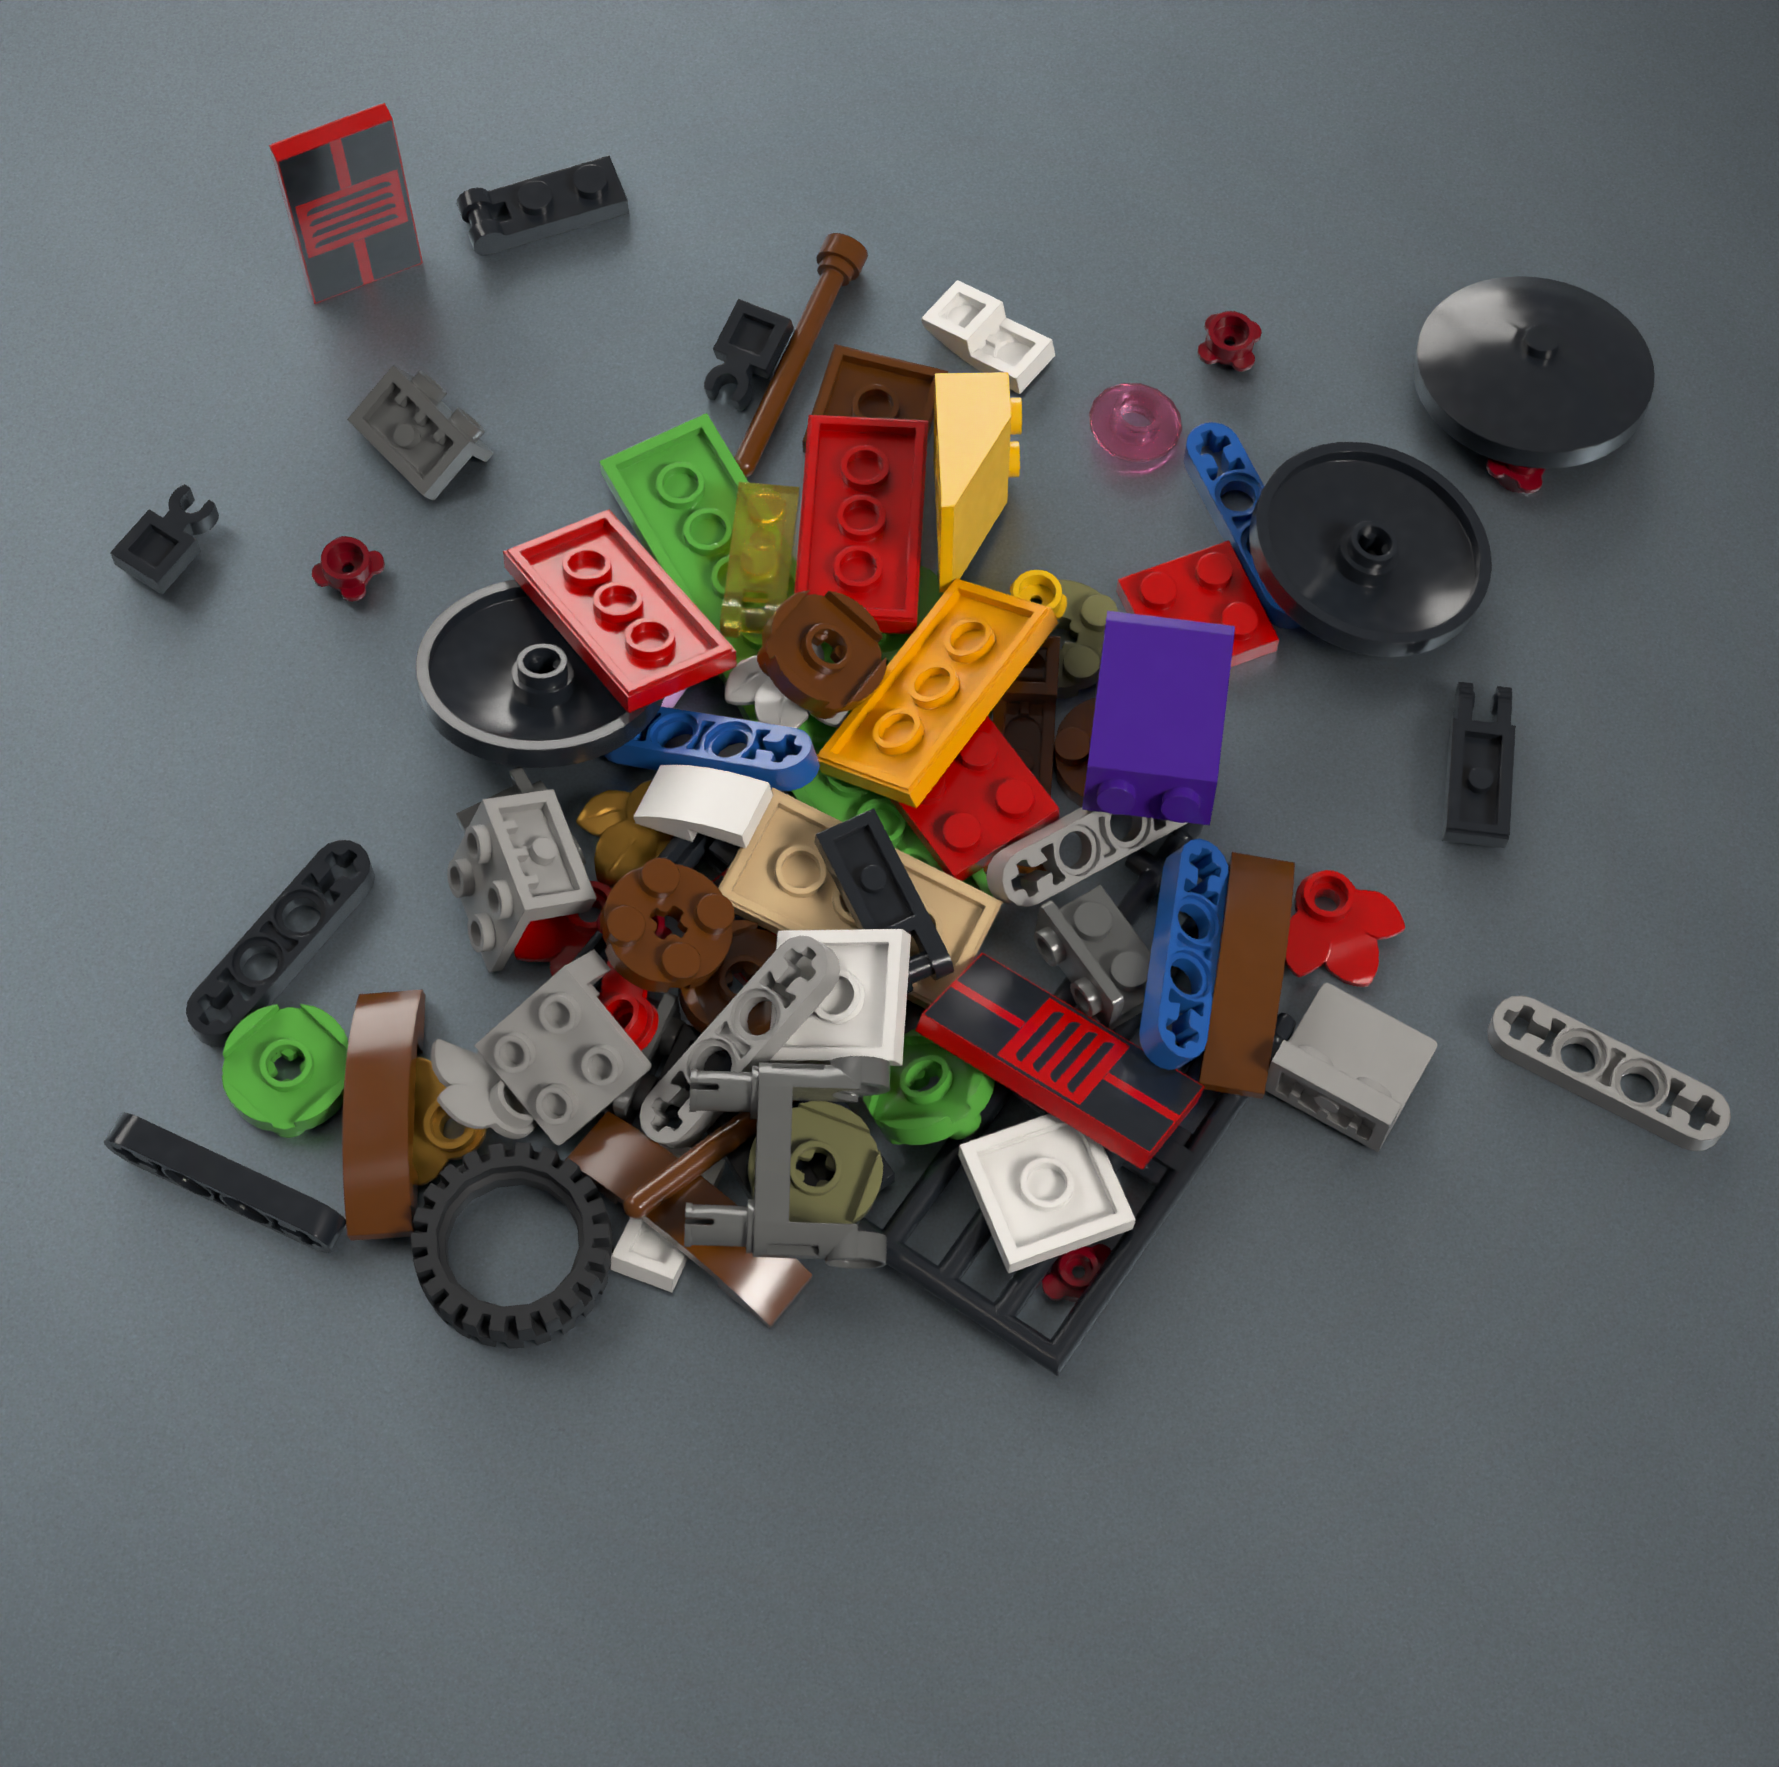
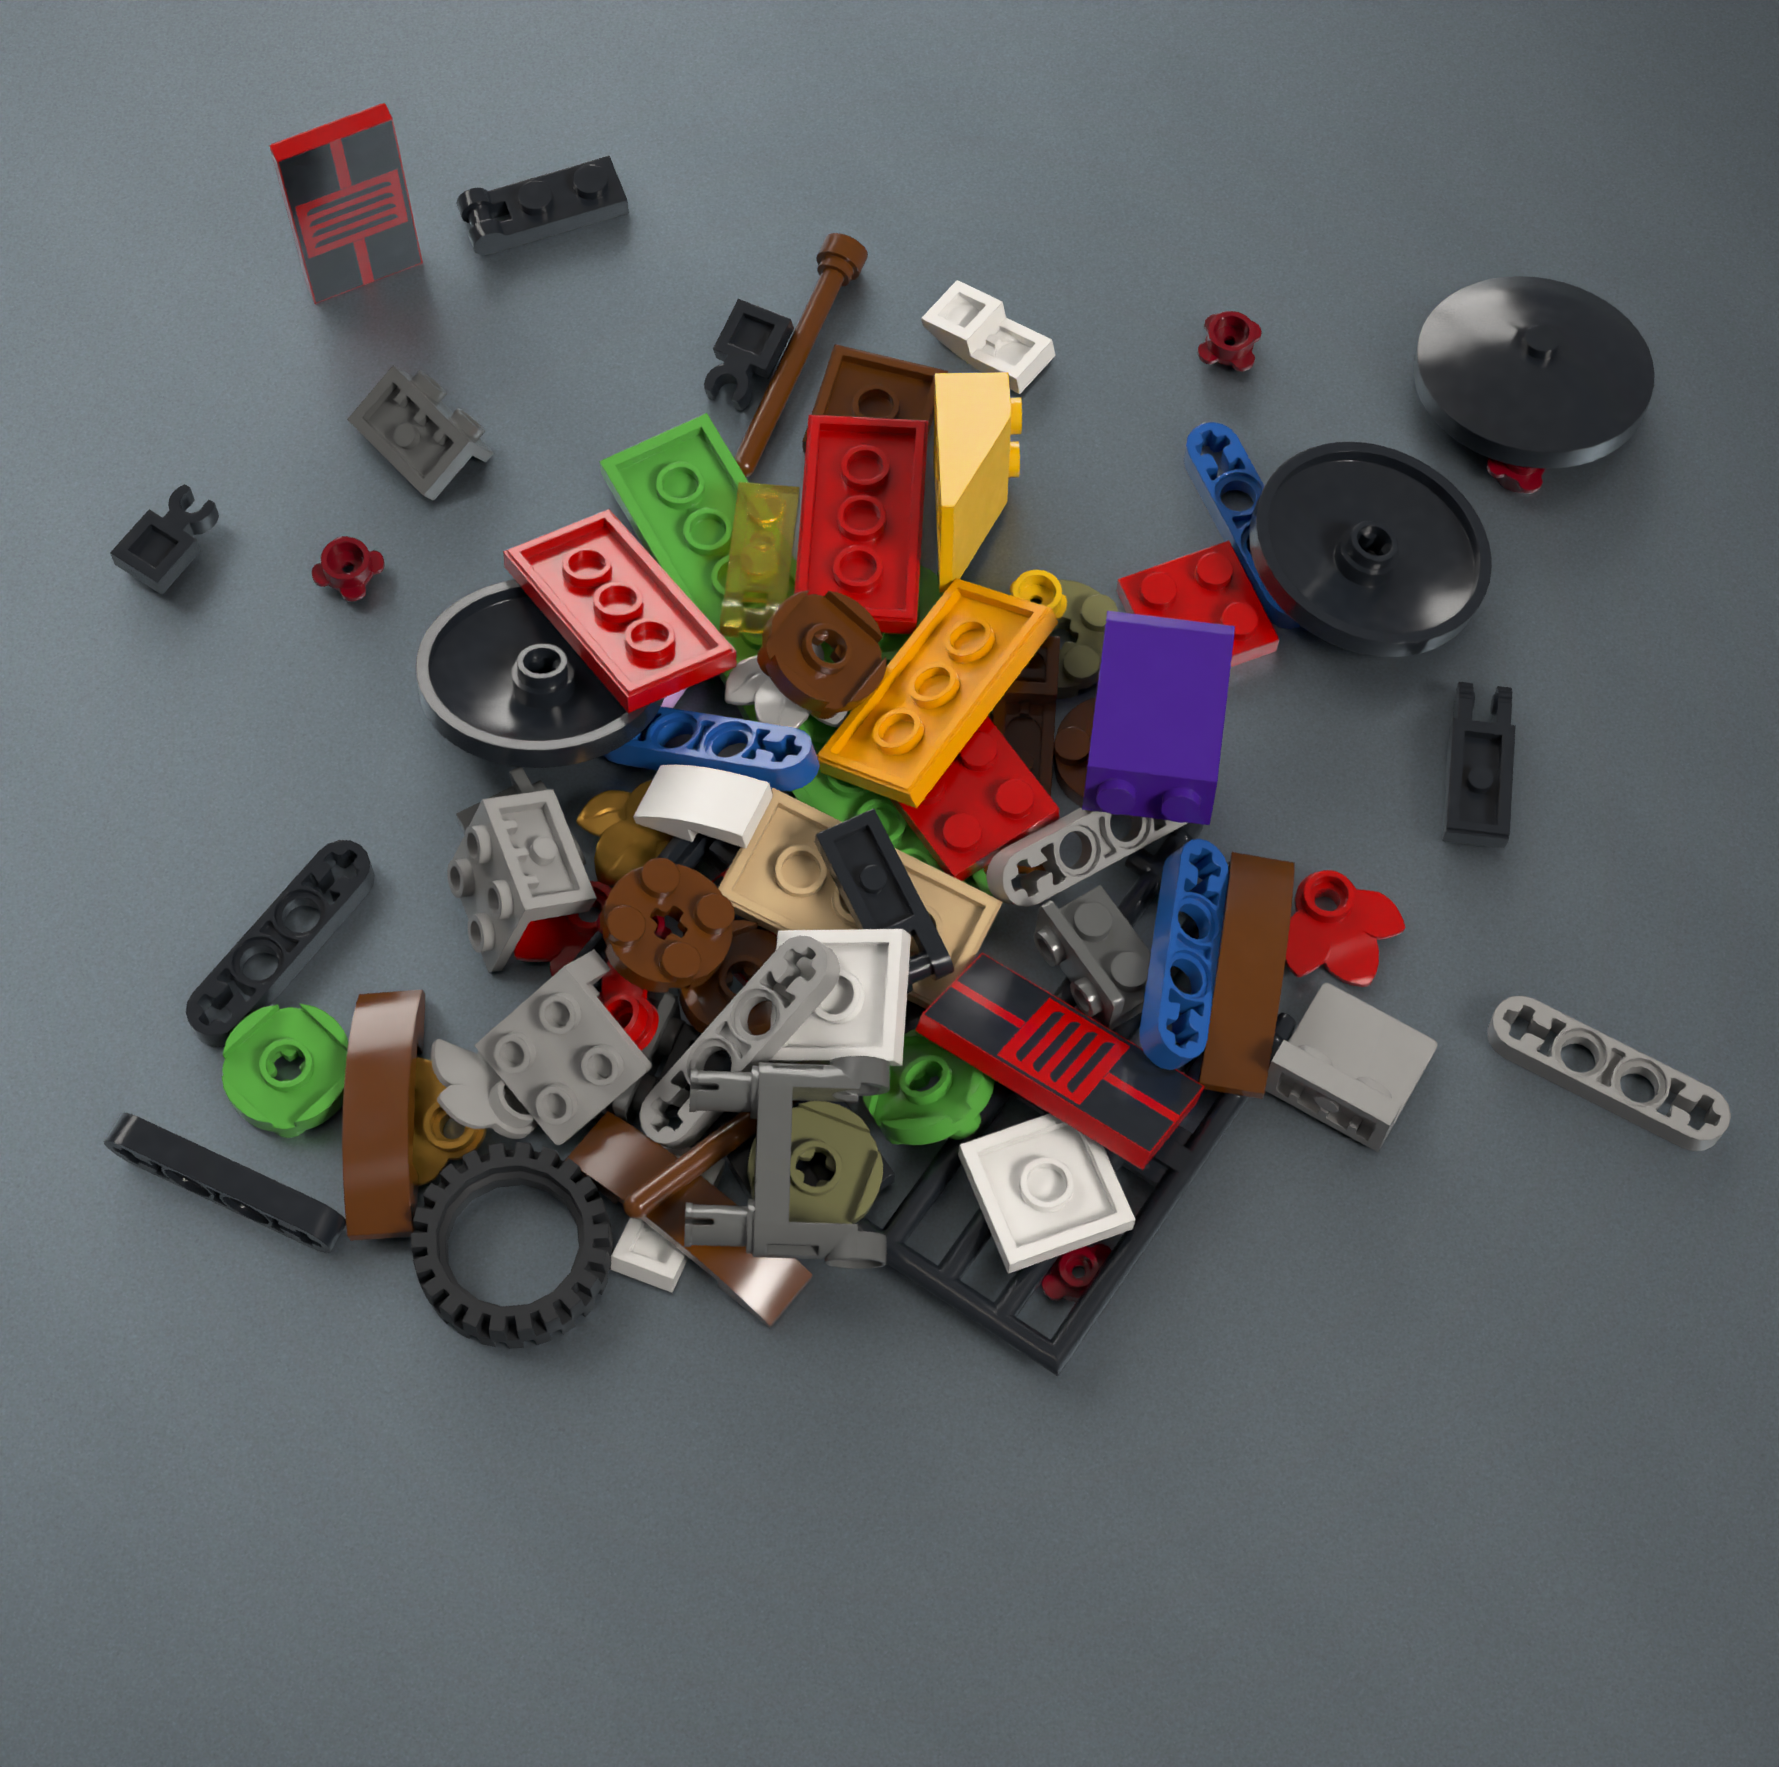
clear pink piece [1089,383,1182,462] -> none

